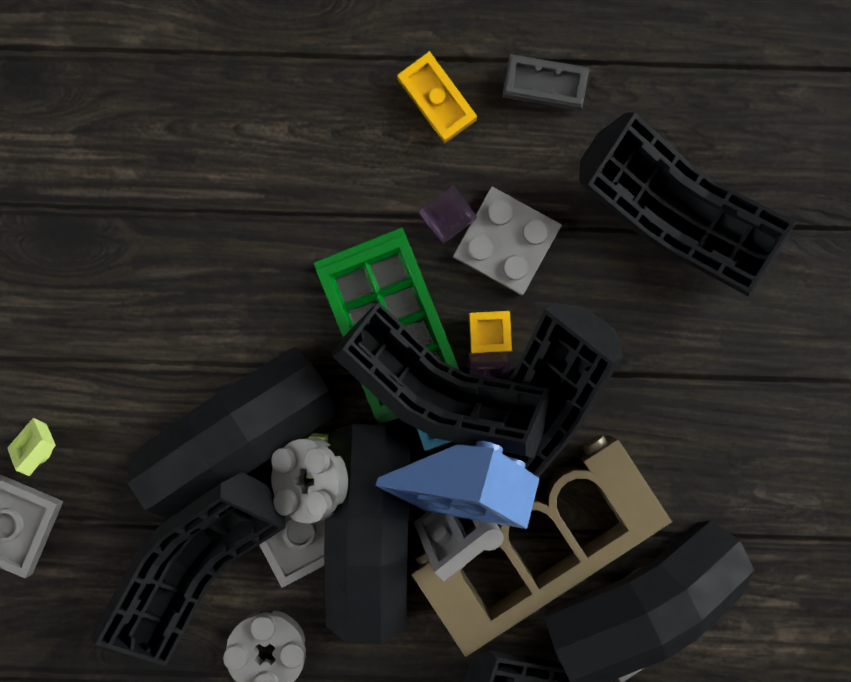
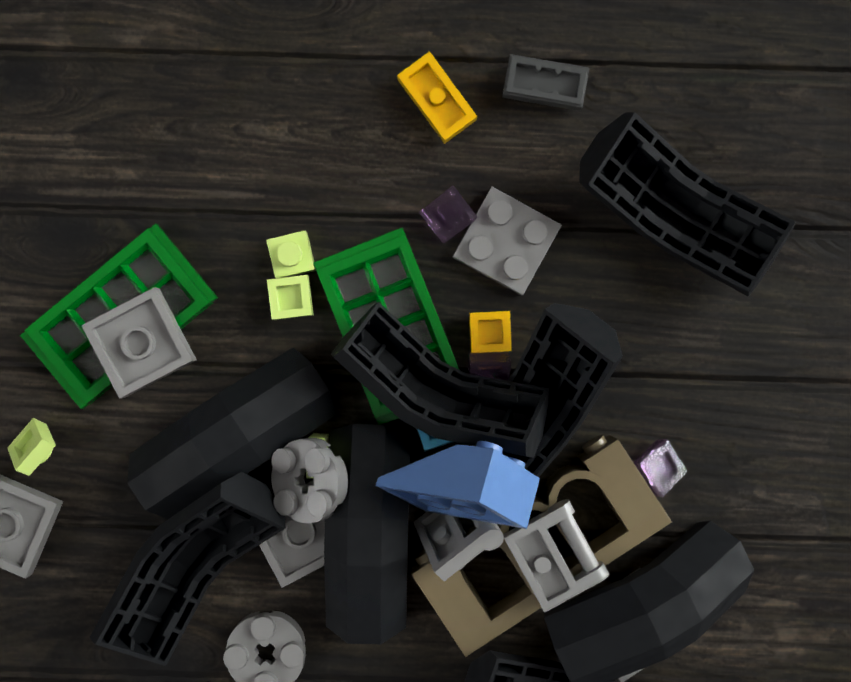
none -> green piece [20,223,218,409]
none -> light grey plate [81,287,197,399]
none -> yellowish green plate [266,231,316,278]
none -> yellowish green plate [267,275,314,320]
none -> light grey plate [503,499,609,613]
none -> clear purple plate [634,439,687,497]

